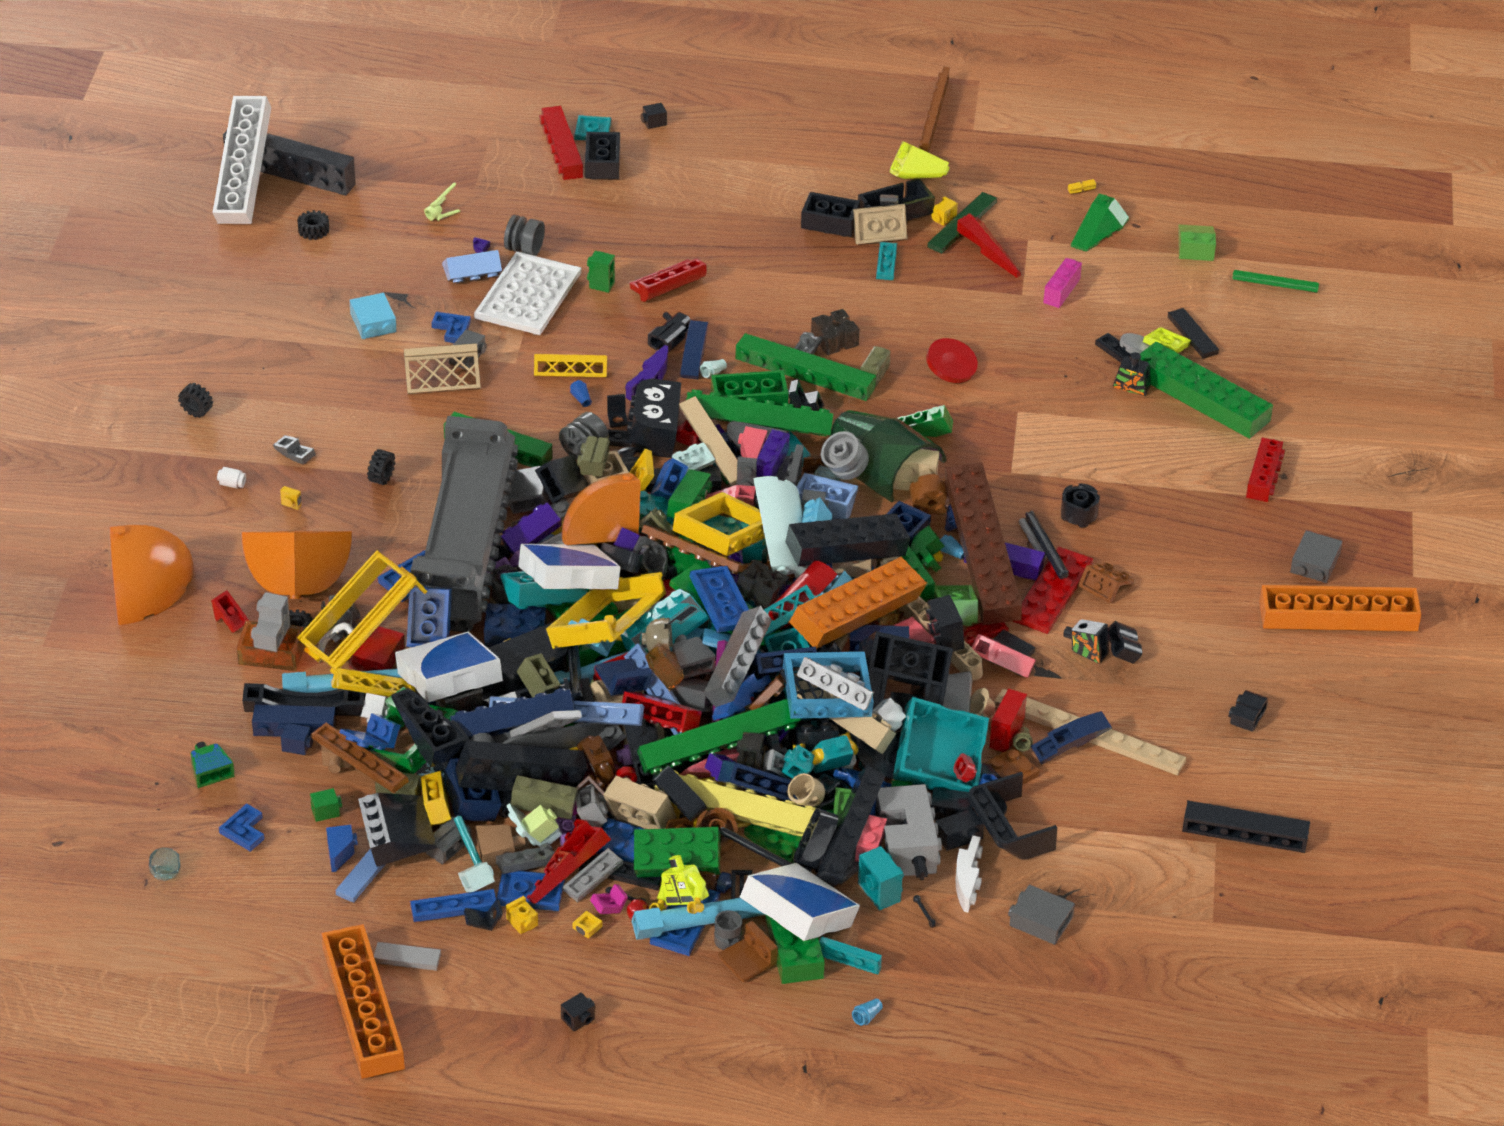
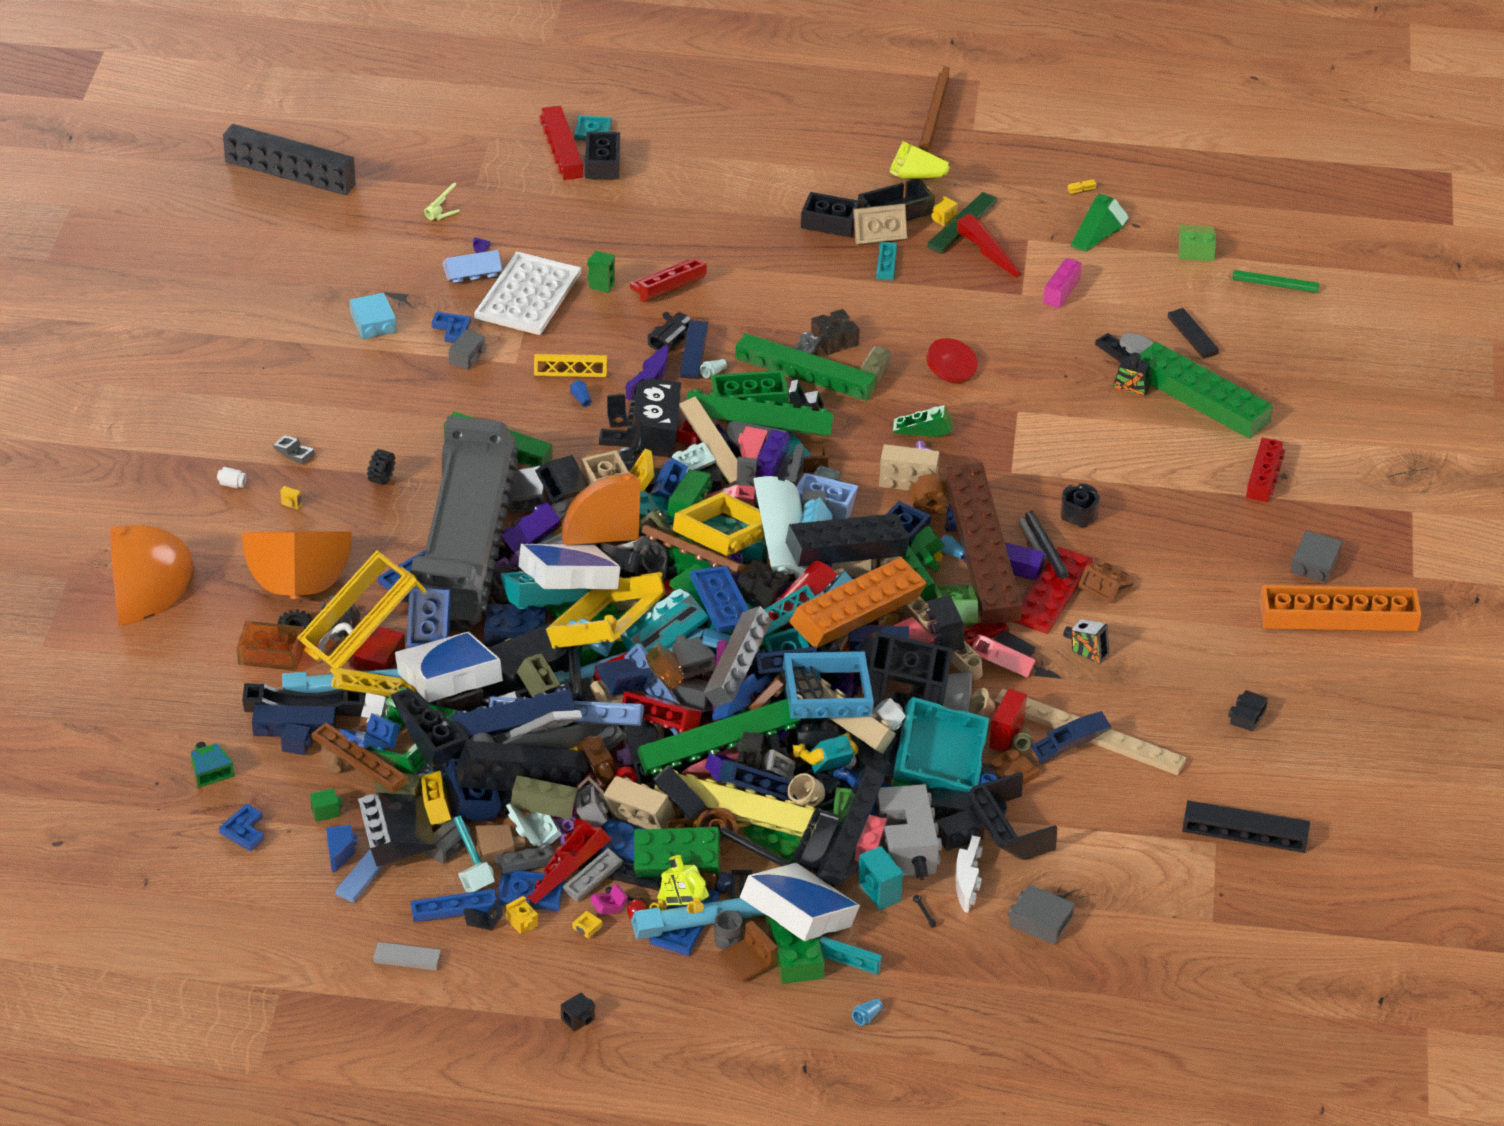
clear light blue hair [148,847,181,881] -> none
black tyre [178,383,213,418] -> none
red slope [211,590,250,633] -> none
white brick [213,96,271,224] -> none
light grey brick [251,592,290,652] -> none
black tyre [297,210,329,240] -> none
orange brick [322,924,405,1079] -> none
tan fence [404,344,481,394] -> none
dark grey wheel [504,214,545,256] -> none
yellowish green brick [522,805,559,843] -> none
dark grey wheel [559,412,609,460] -> none
olive brick [577,436,609,477] -> none
dark purple tile [614,527,640,552] -> none
black brick [641,103,667,129] -> none
dark tan cylinder [642,618,673,658] -> none
teal brick [782,745,815,779] -> none
bracket [797,657,874,710] -> none
light grey wheel [821,431,869,480] -> none
clear green windscreen [831,410,947,503] -> none
dark grey slope [880,195,899,206] -> none
red plate [953,753,977,783] -> none
black brick [1108,621,1142,664] -> none
neon yellow tile [1143,327,1191,353] -> none

